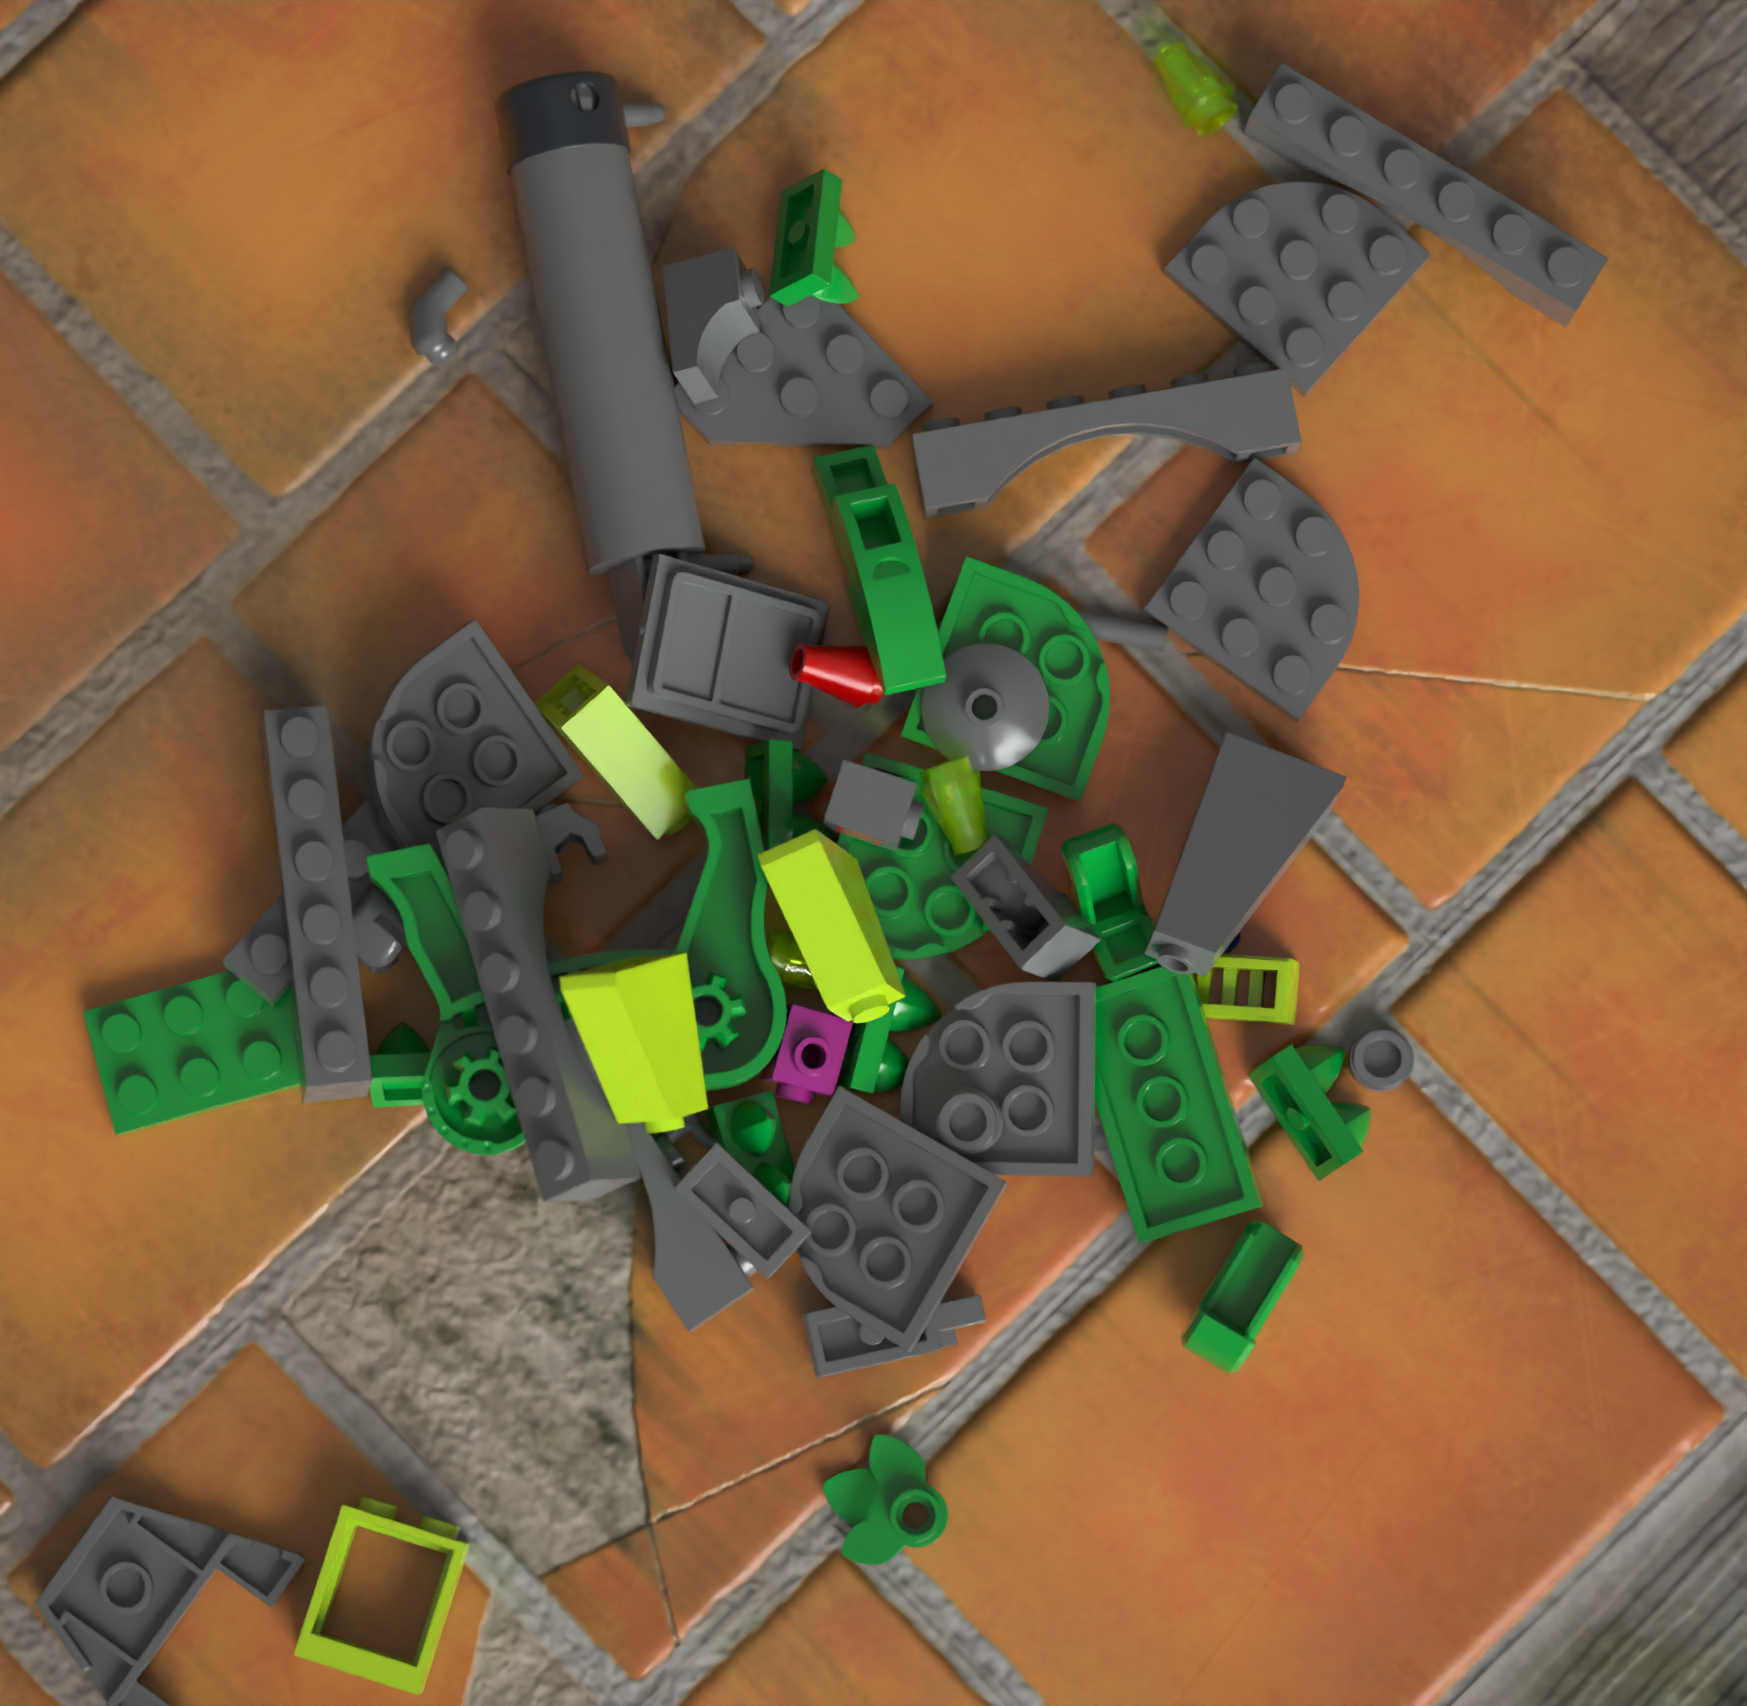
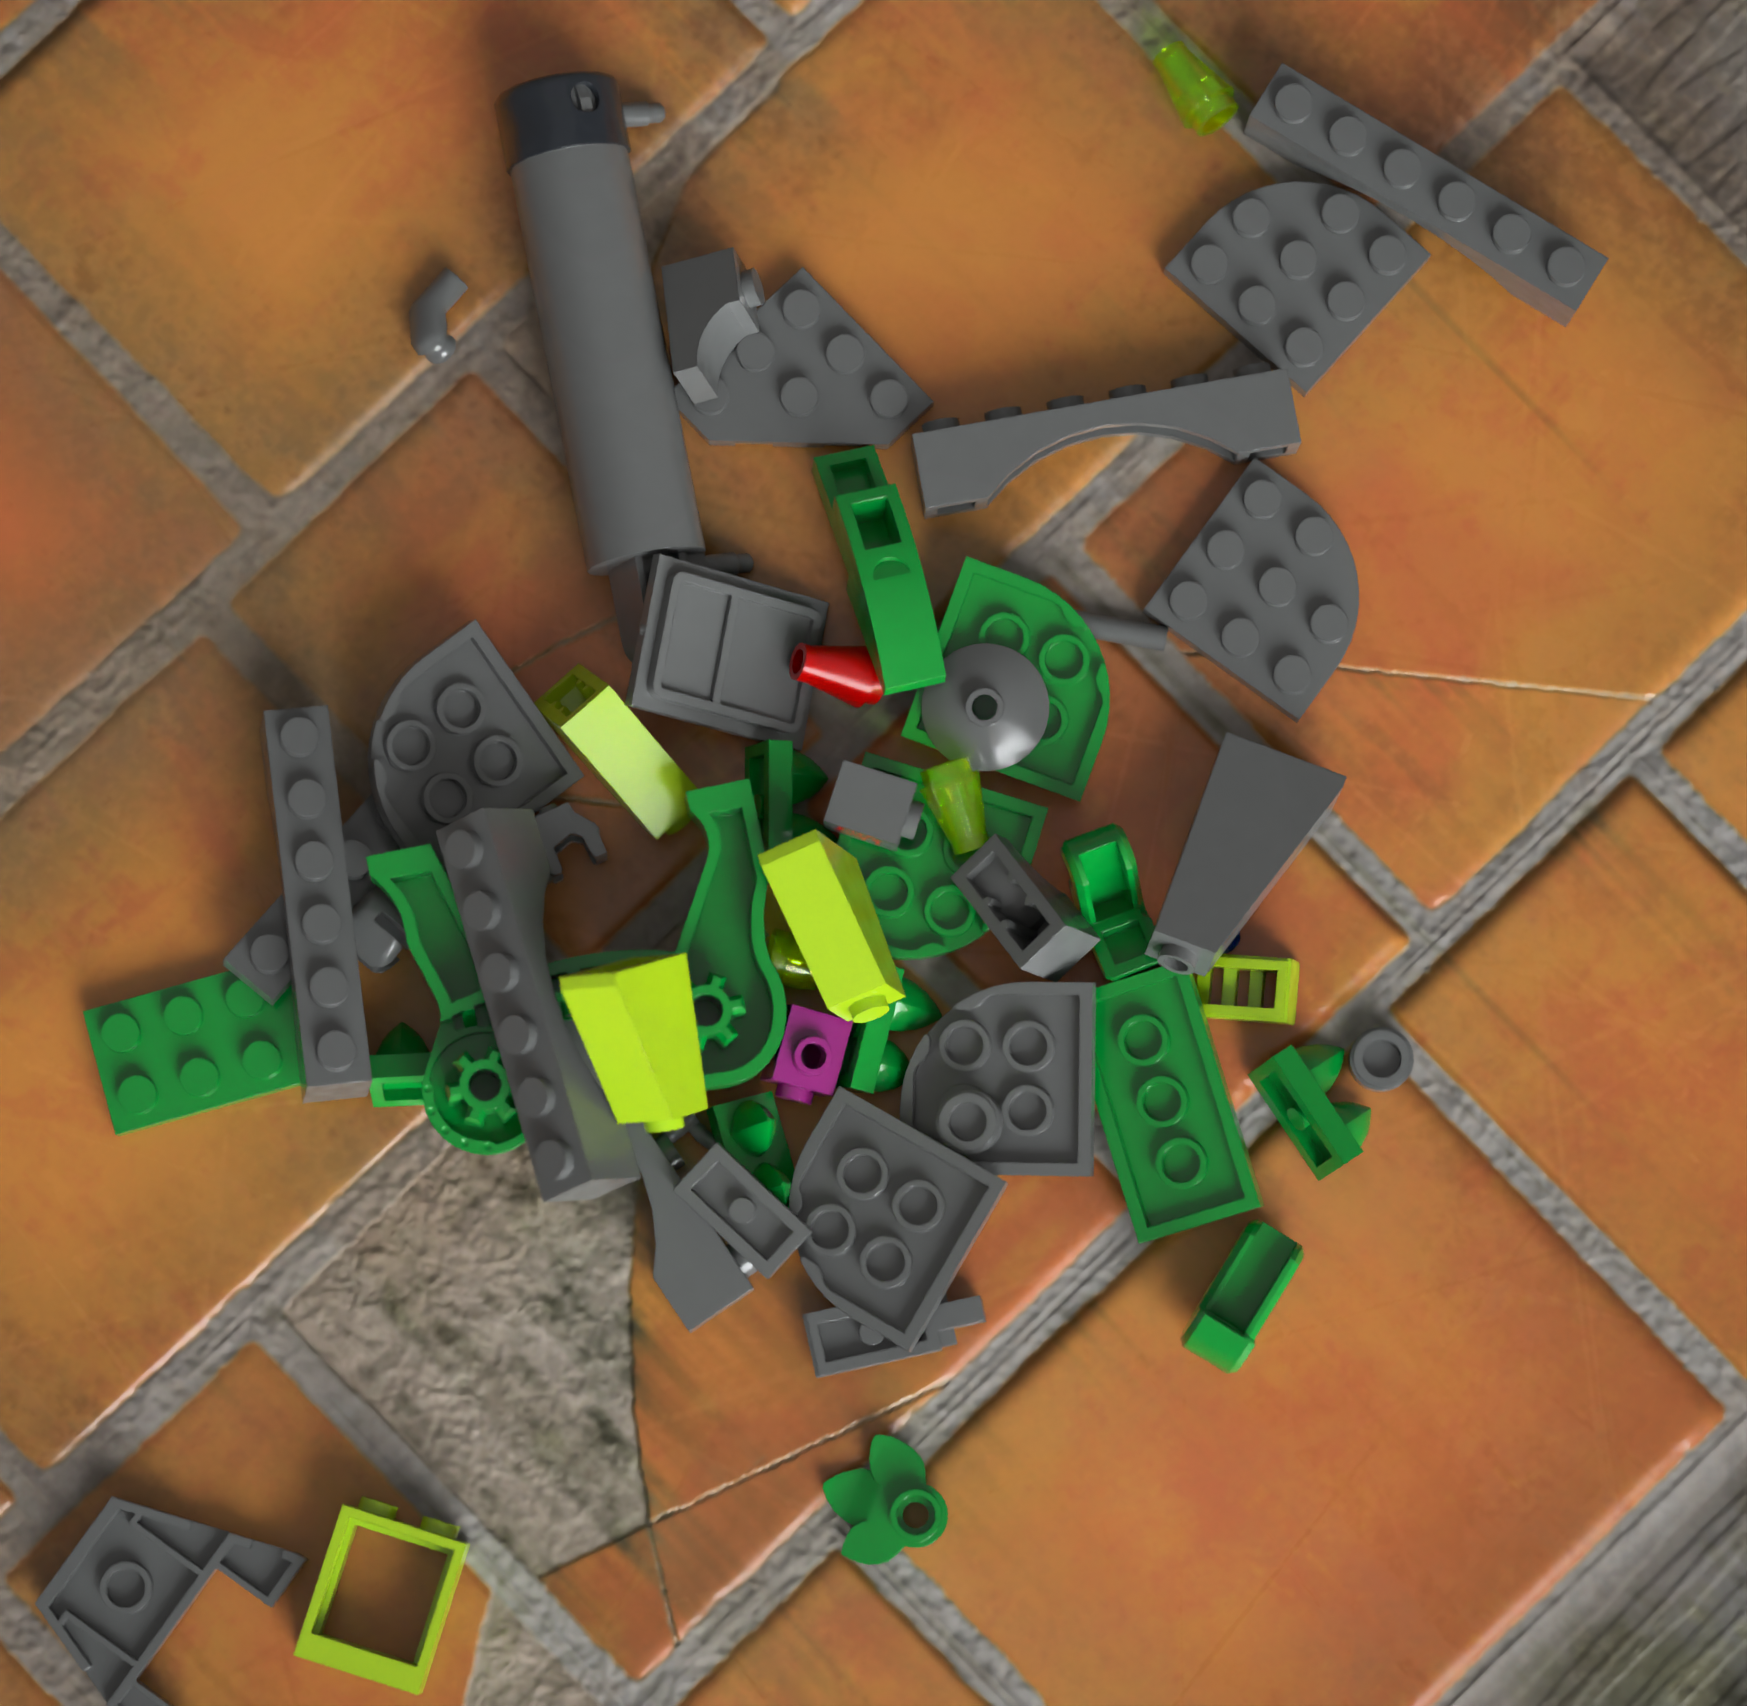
green tile [769,169,860,307] -> none

